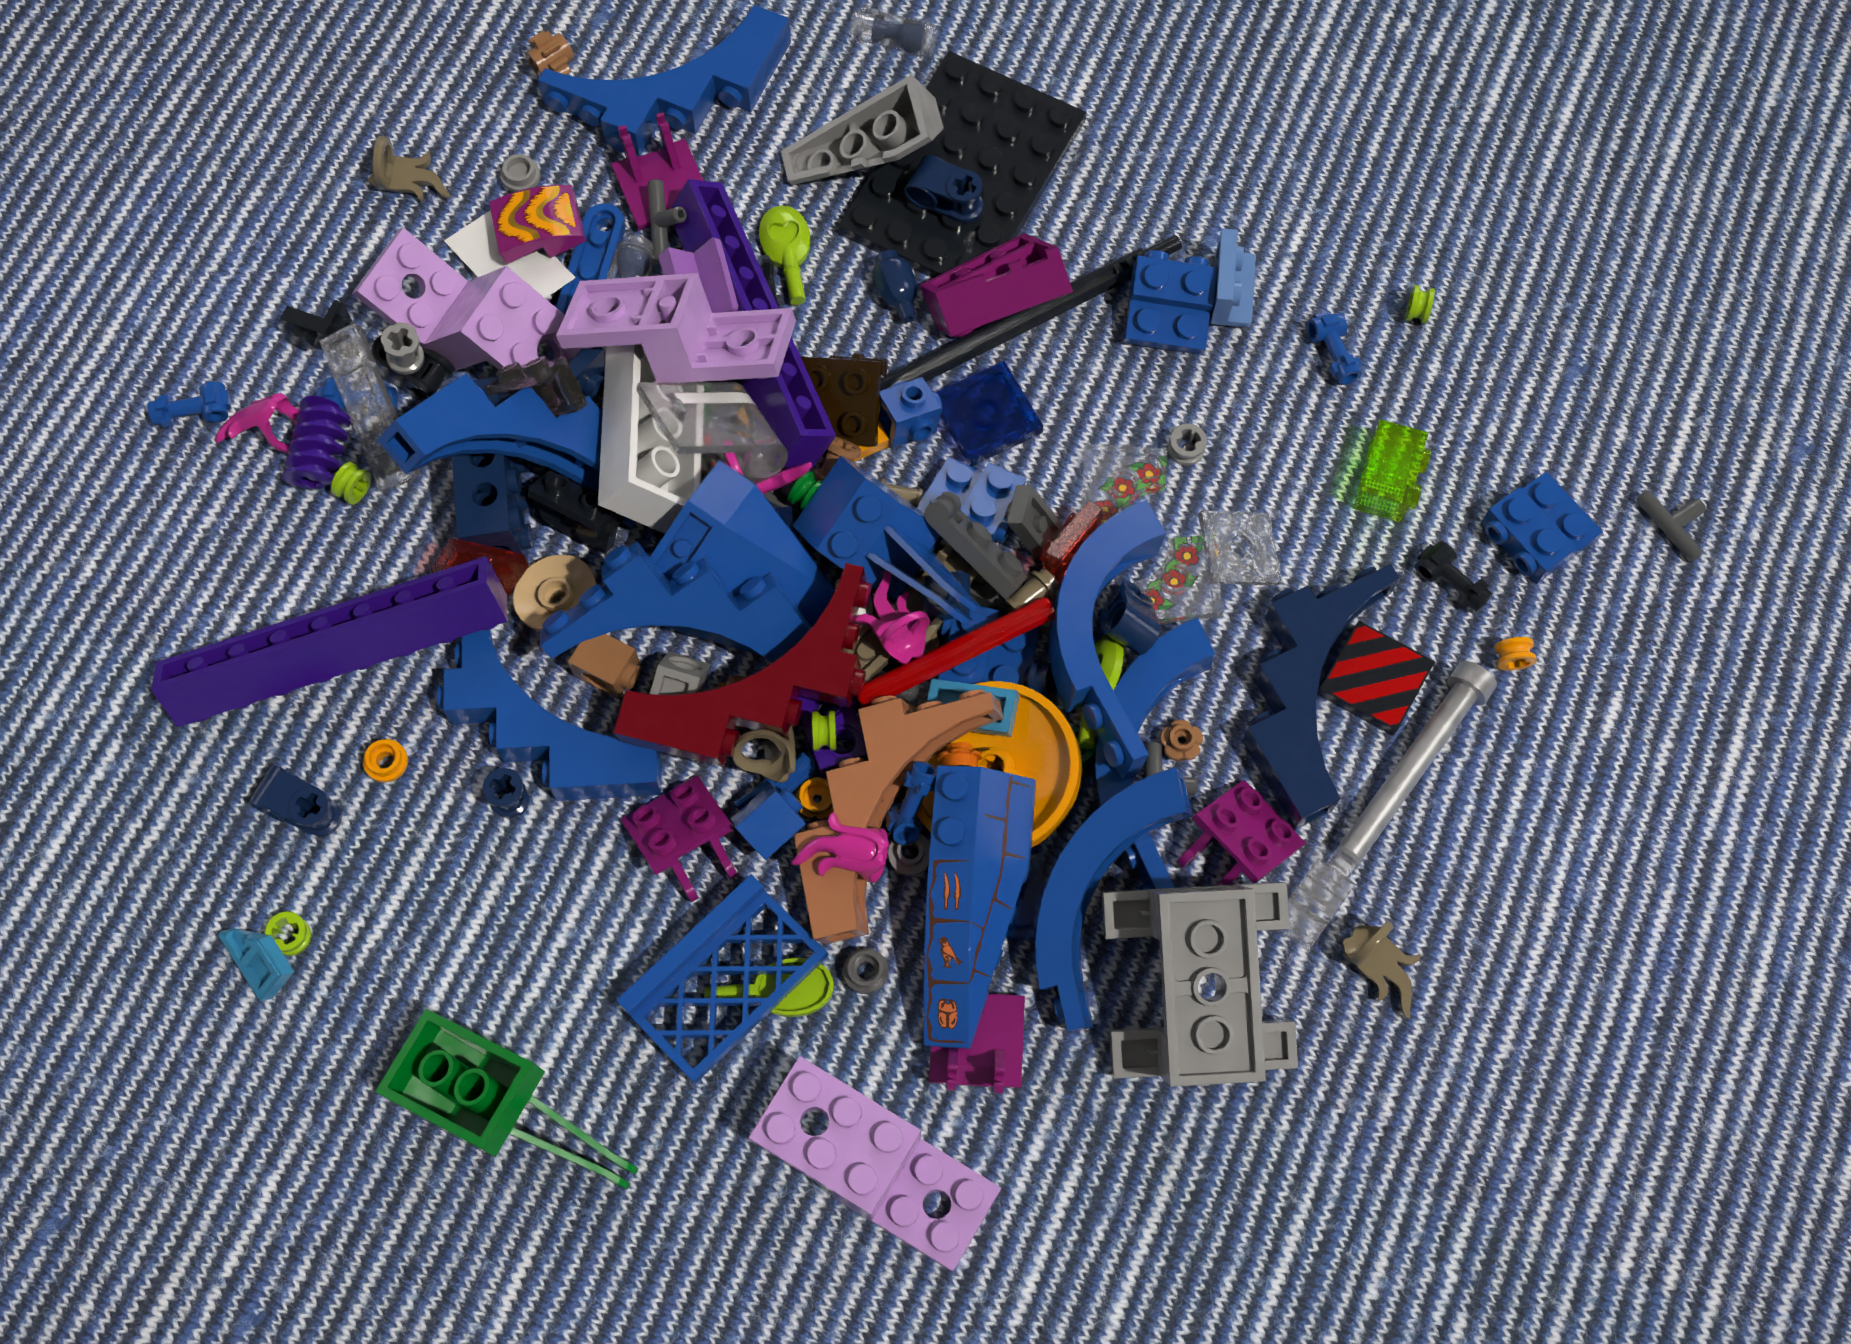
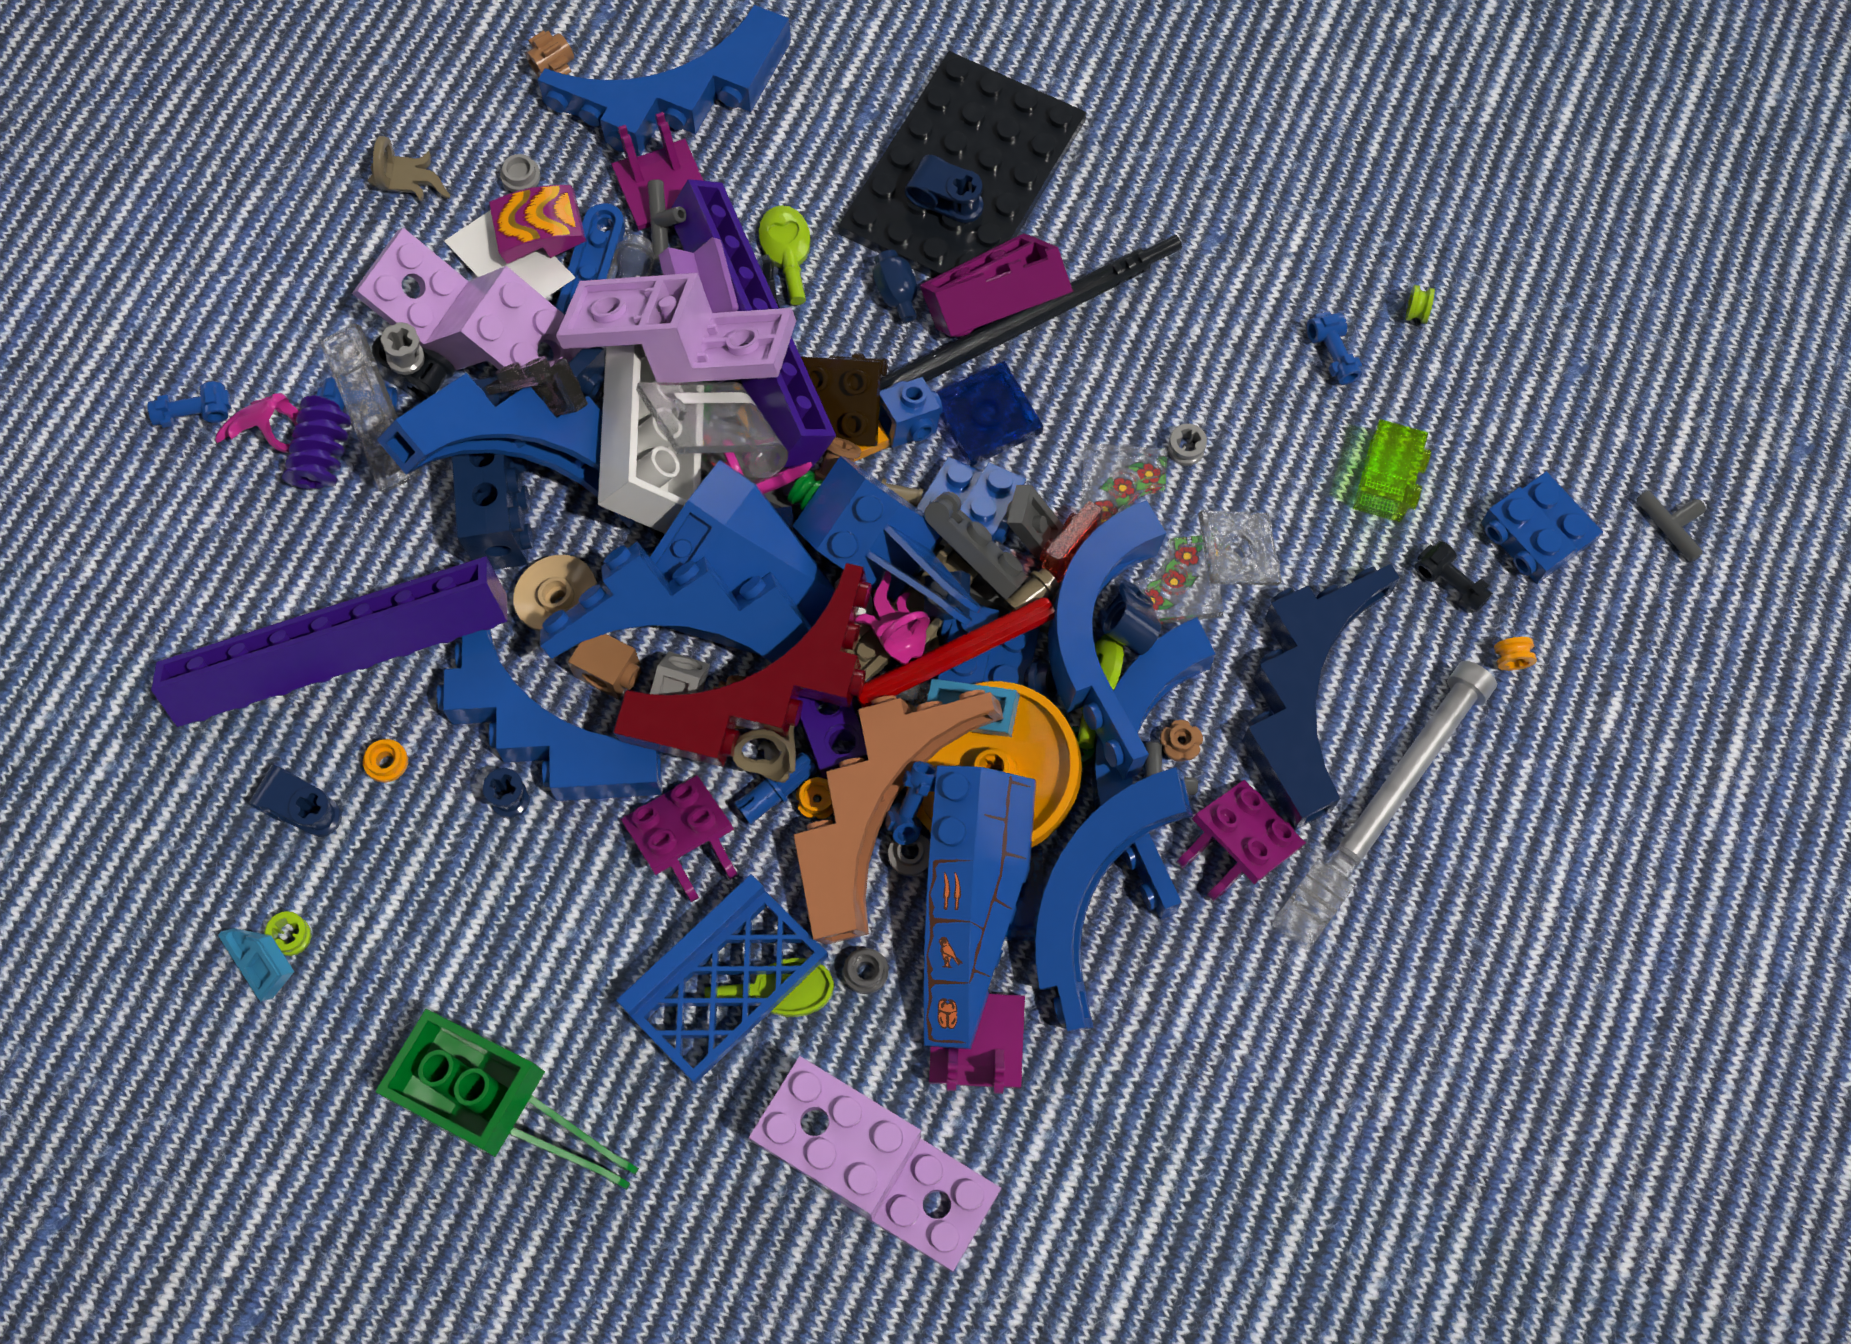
black bracket [280,300,352,355] -> none
lime bush [331,462,372,505] -> none
clear red plate [430,538,529,596] -> none
black bracket [527,470,620,554] -> none
blue brick [731,783,806,860] -> none
light grey wedge [781,74,944,185] -> none
dark pink piece [791,812,889,883] -> none
lime bush [812,710,836,751] -> none
clear piece [850,4,938,58] -> none
orange plate [937,742,982,767] -> none
light grey piece [1101,882,1298,1087] -> none
blue plate [1123,250,1218,355] -> none
medium blue bracket [1210,228,1256,327] -> none
tile [1317,620,1435,736] -> none
dark tan piece [1342,920,1421,1019] -> none

